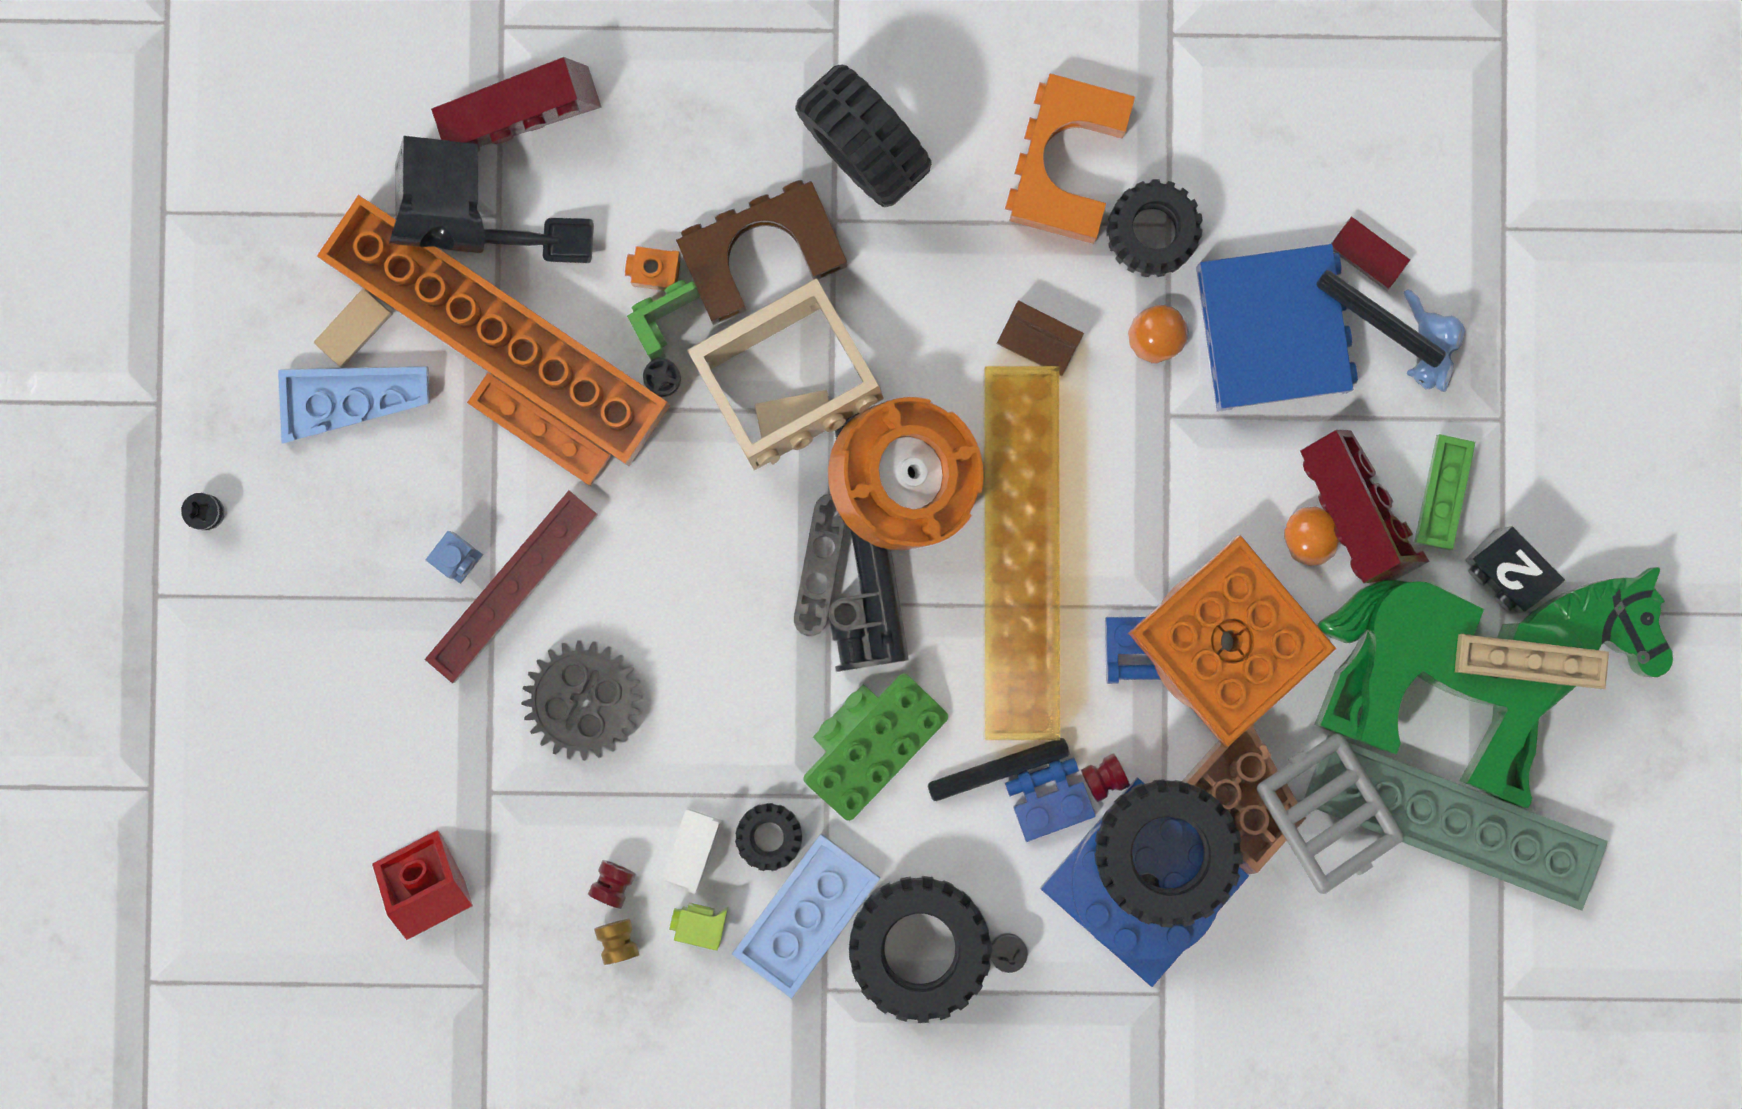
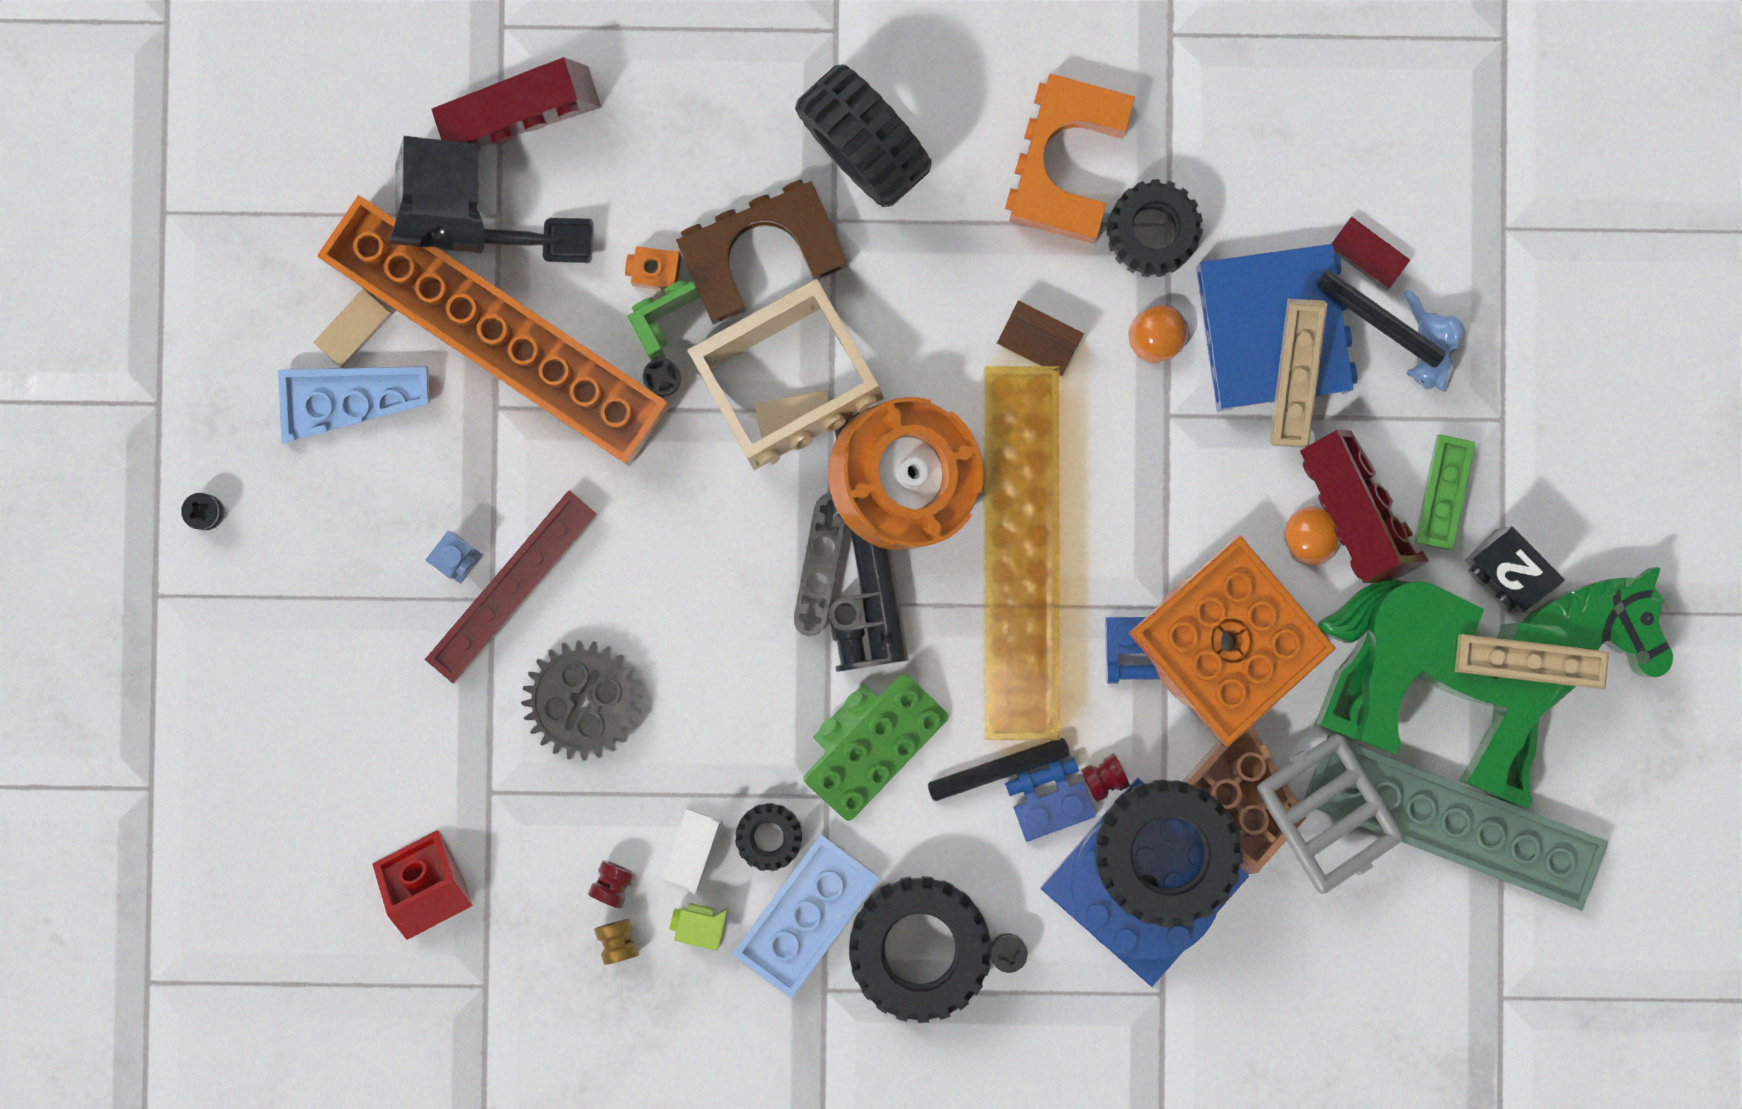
orange plate [467,372,611,486] -> none
none -> tan tile [1270,299,1327,447]

